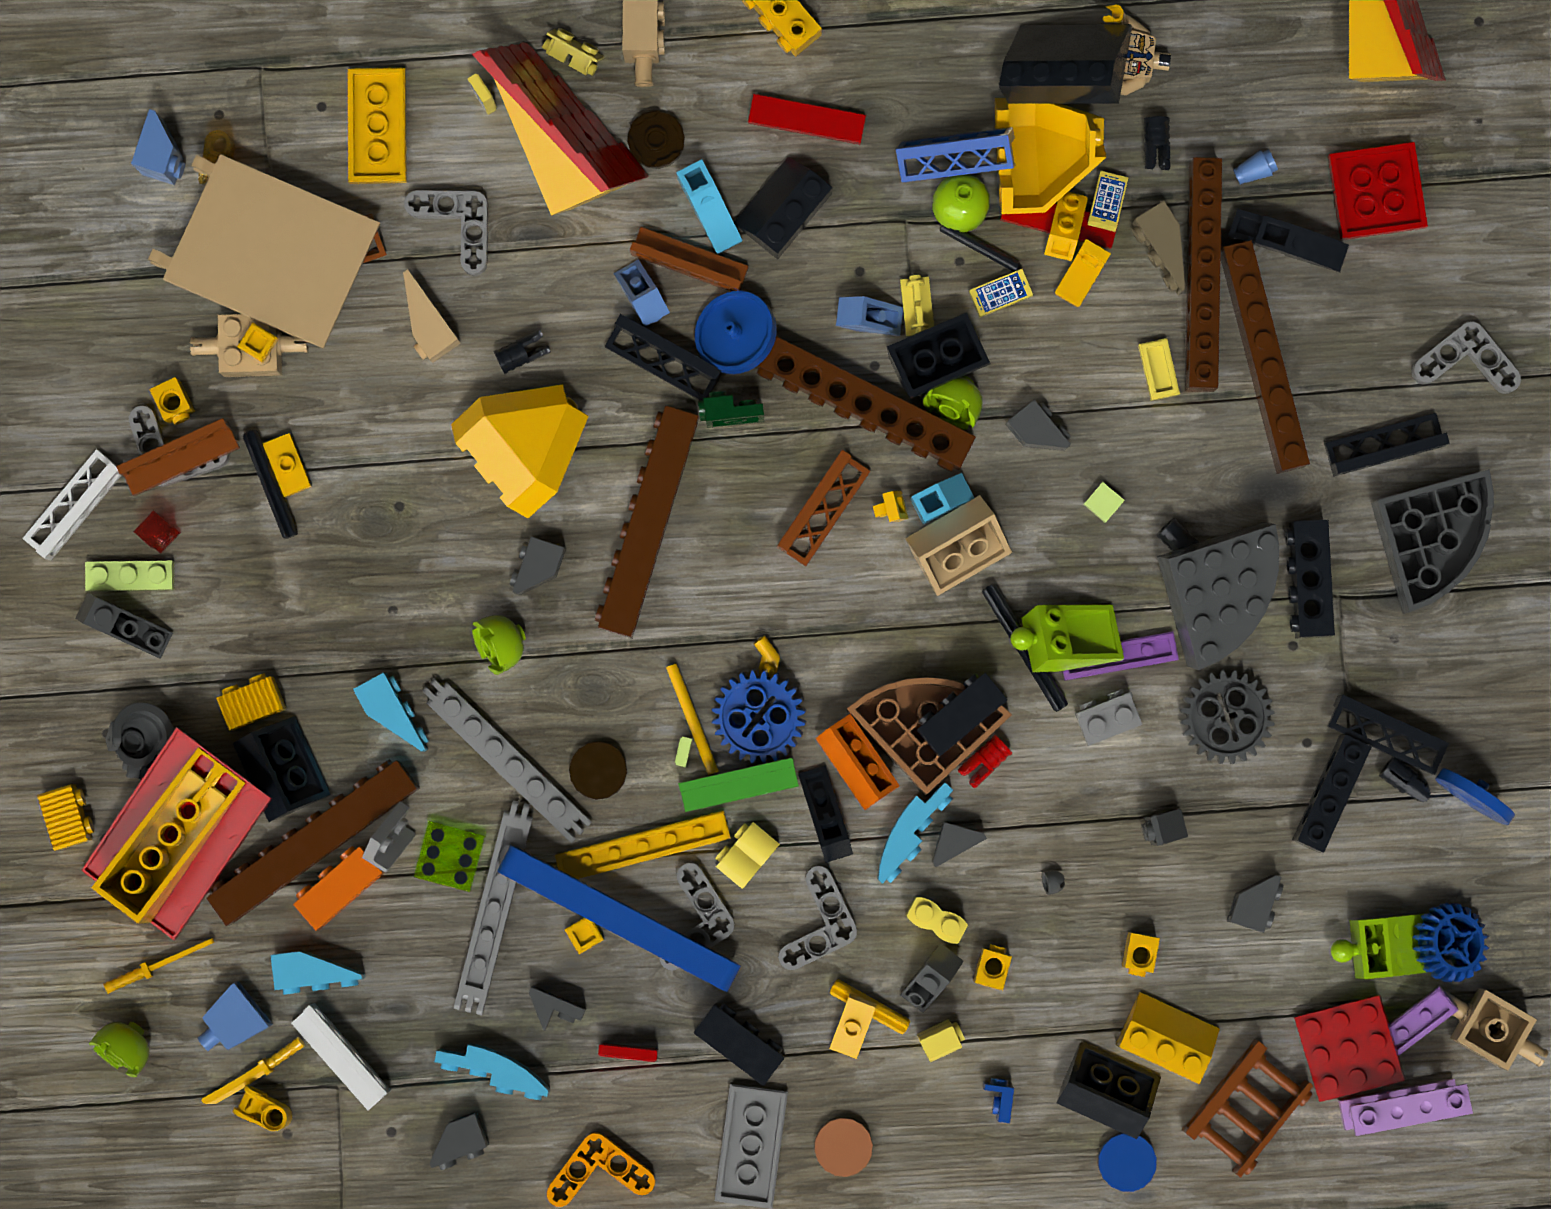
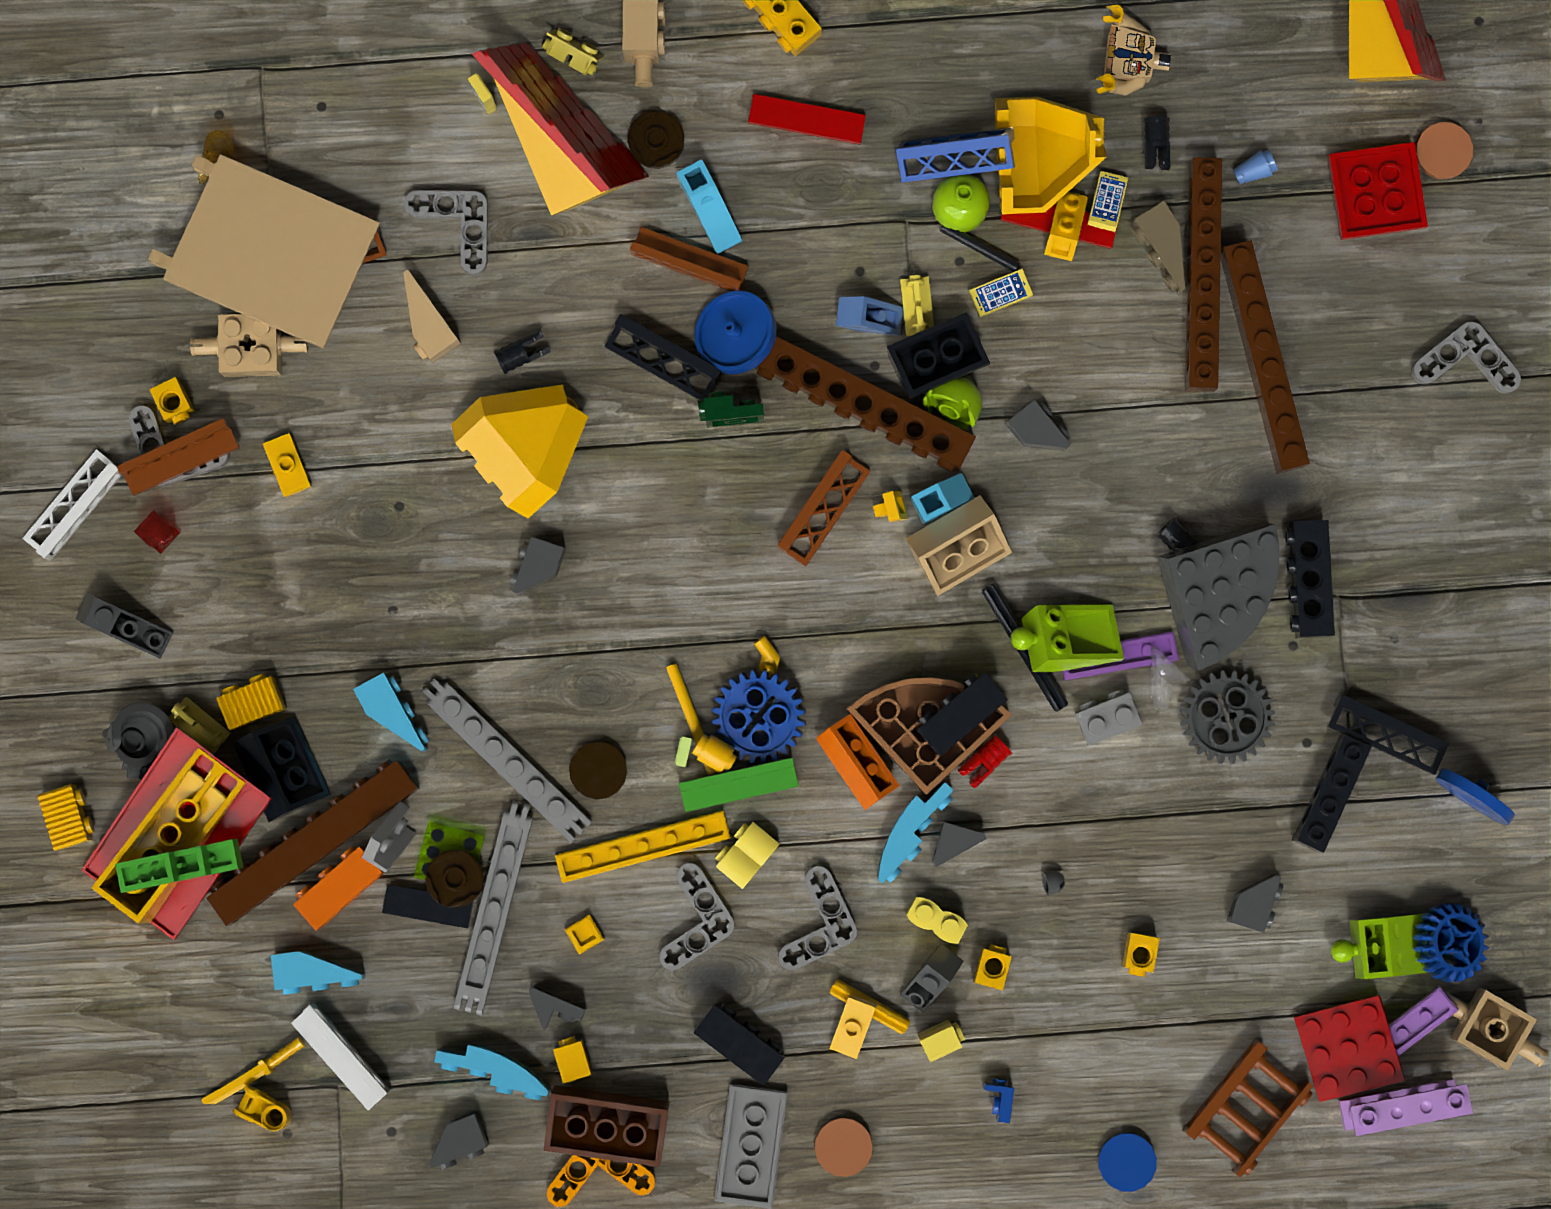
yellowish green plate [85,560,174,591] -> none
lime cylinder [89,1022,149,1078] -> none
yellow sword [103,938,215,994] -> none
medium blue slope [131,109,185,185] -> none
medium blue torso [197,981,273,1051] -> none
yellow tile [237,322,278,363] -> none
black axle [243,430,298,539] -> none
yellow tile [348,68,407,184] -> none
lime cylinder [472,615,526,675] -> none
blue beam [497,845,741,992] -> none
reddish brown brick [595,406,699,639] -> none
red tile [598,1043,658,1062] -> none
medium blue slope [614,259,670,327] -> none
black slope [734,157,833,260] -> none
black slope [798,765,853,863] -> none
black slope [999,24,1132,104] -> none
yellow bracket [1055,239,1111,307] -> none
black slope [1056,1041,1161,1139] -> none
yellowish green tile [1083,482,1125,523] -> none
yellow slope [1116,992,1220,1084] -> none
light yellow tile [1138,338,1180,401] -> none
dark grey slope [1141,809,1188,846] -> none
black slope [1228,209,1349,273] -> none
black fence [1324,413,1450,477] -> none
dark grey brick [1371,469,1494,614] -> none
black hinge [1379,757,1431,803] -> none
none -> bright green slope [115,839,243,893]
none -> light yellow hinge [169,697,231,754]
none -> black tile [382,884,474,929]
none -> dark brown tile [425,849,484,908]
none -> reddish brown slope [543,1085,670,1167]
none -> yellow brick [553,1036,593,1083]
none -> yellow brick [692,733,737,774]
none -> clear slope [1151,647,1190,710]
none -> nougat tile [1415,122,1473,180]

